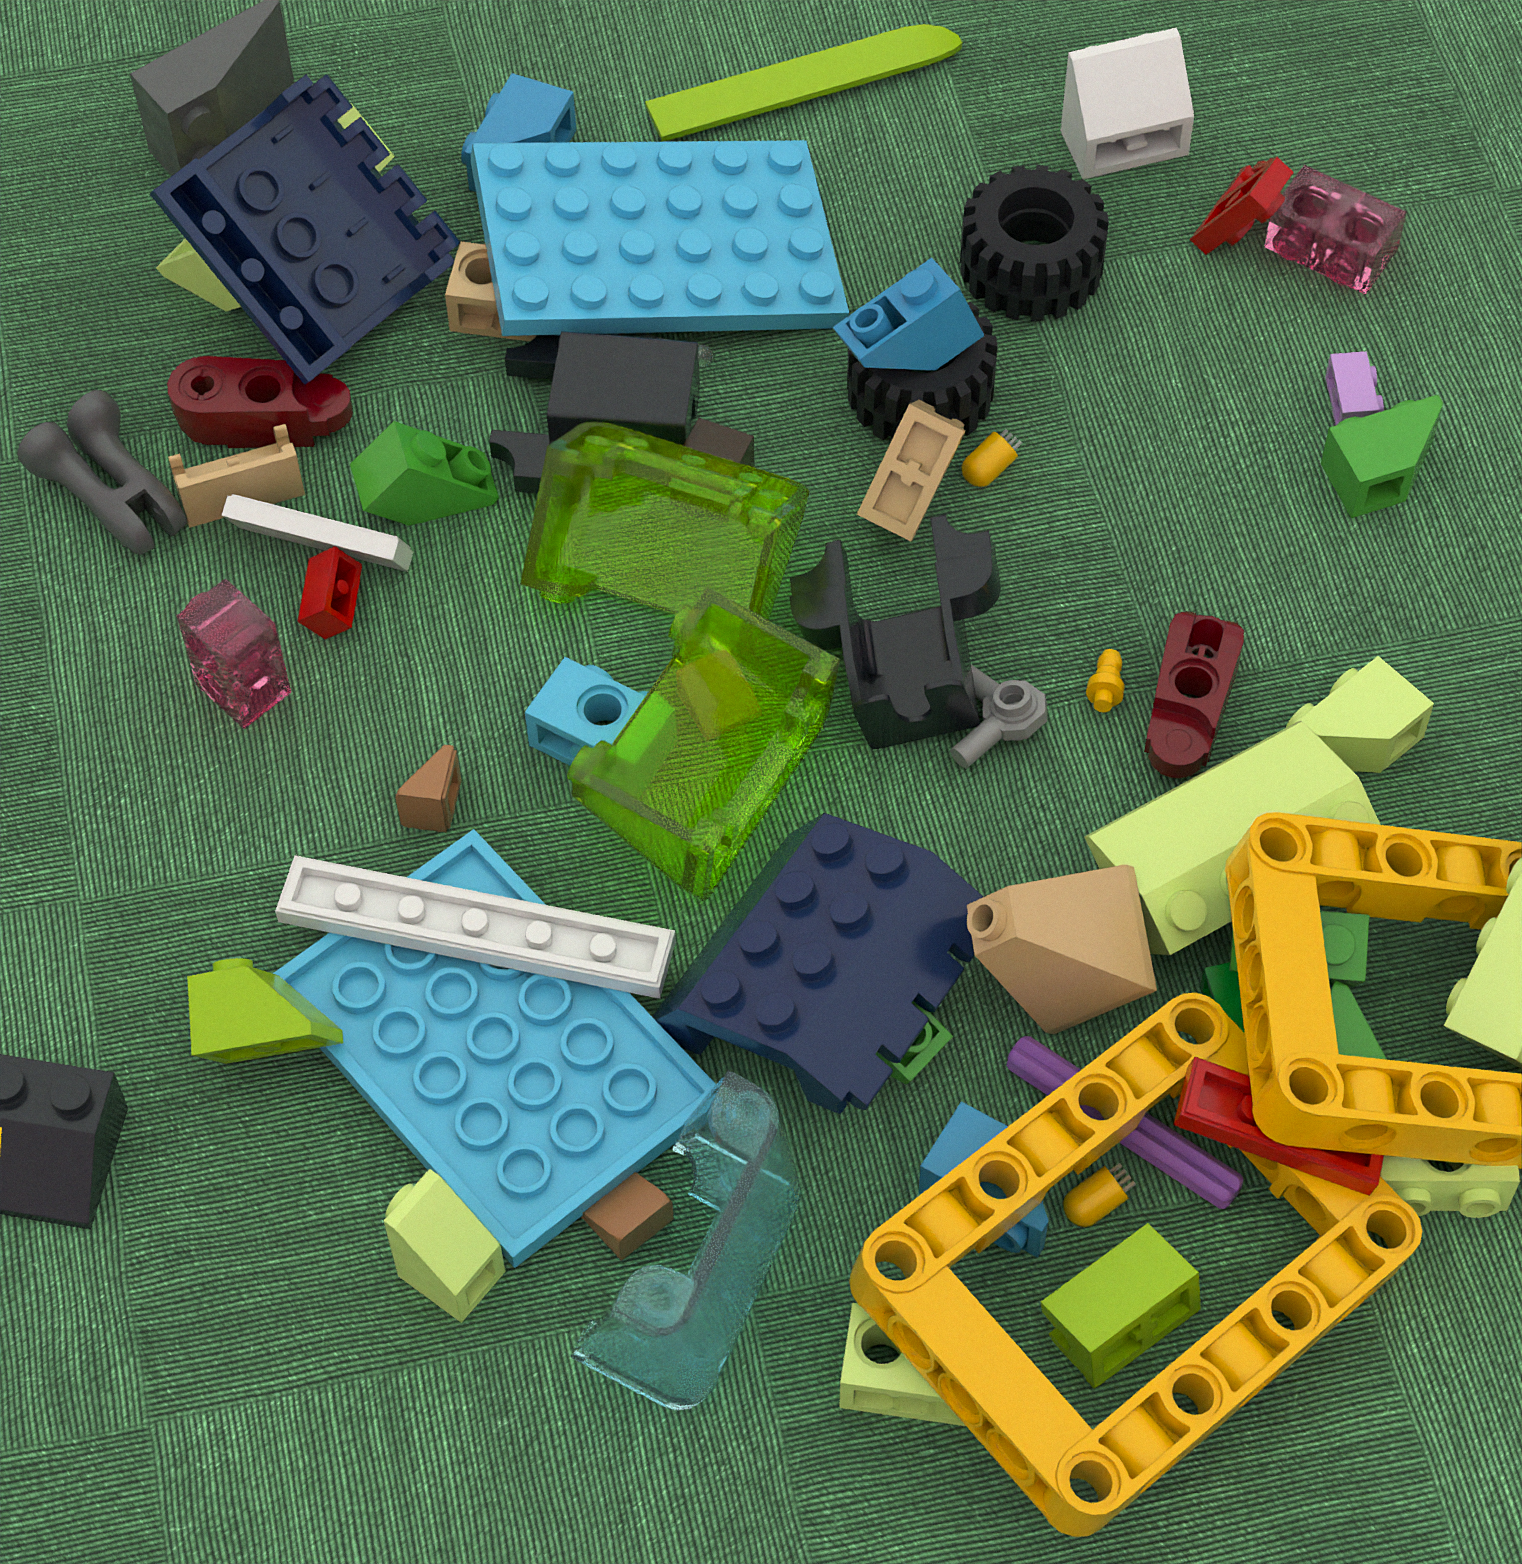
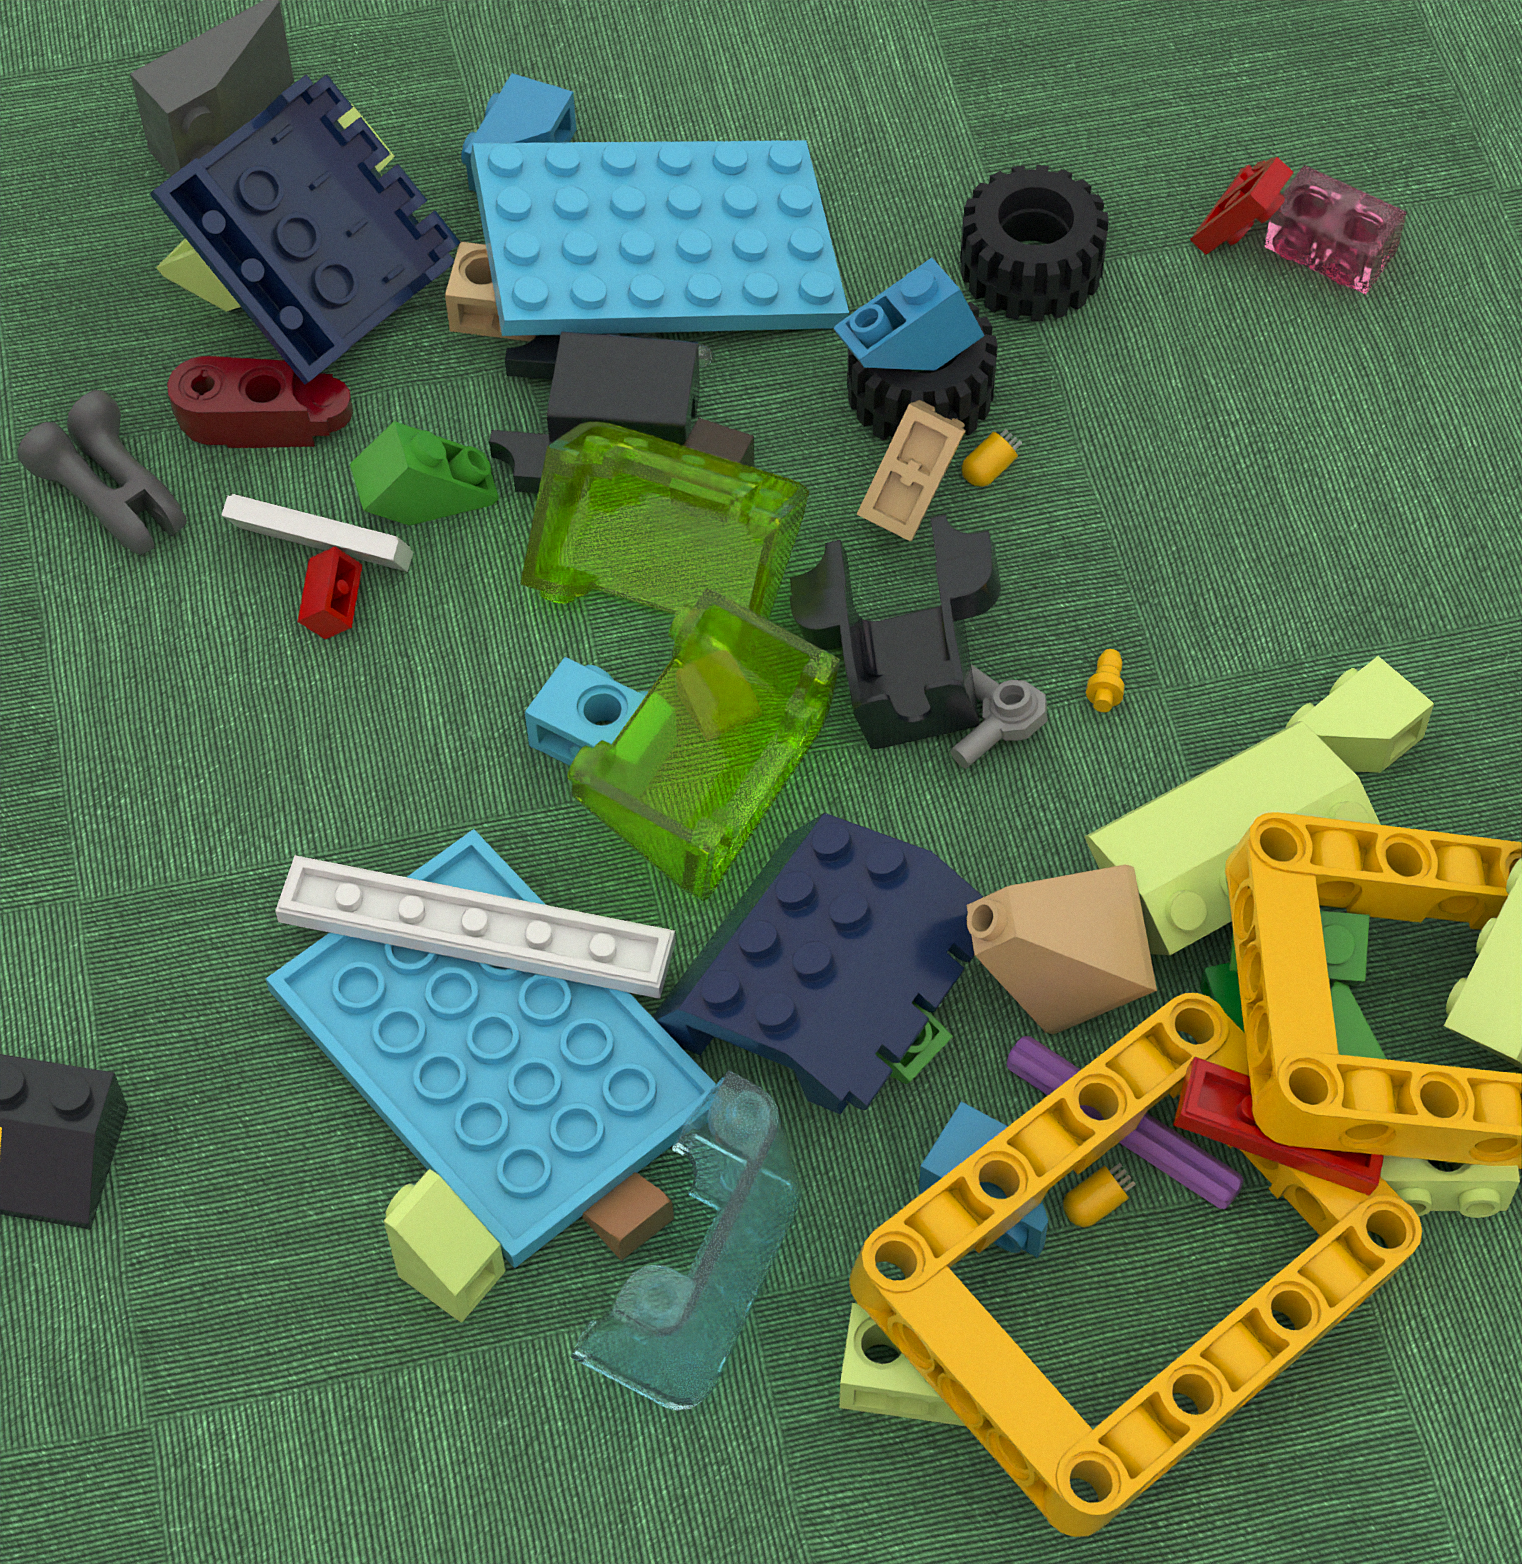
tan hinge [168,424,305,528] -> none
clear pink brick [176,578,291,729] -> none
lime slope [187,958,343,1064] -> none
medium nougat slope [395,744,462,833] -> none
lime piece [645,24,962,142] -> none
lime hinge [1041,1223,1201,1389] -> none
white slope [1061,28,1194,179] -> none
dark red piece [1144,611,1244,778] -> none
bright green slope [1321,394,1443,518] -> none
lavender piece [1325,351,1384,426] -> none

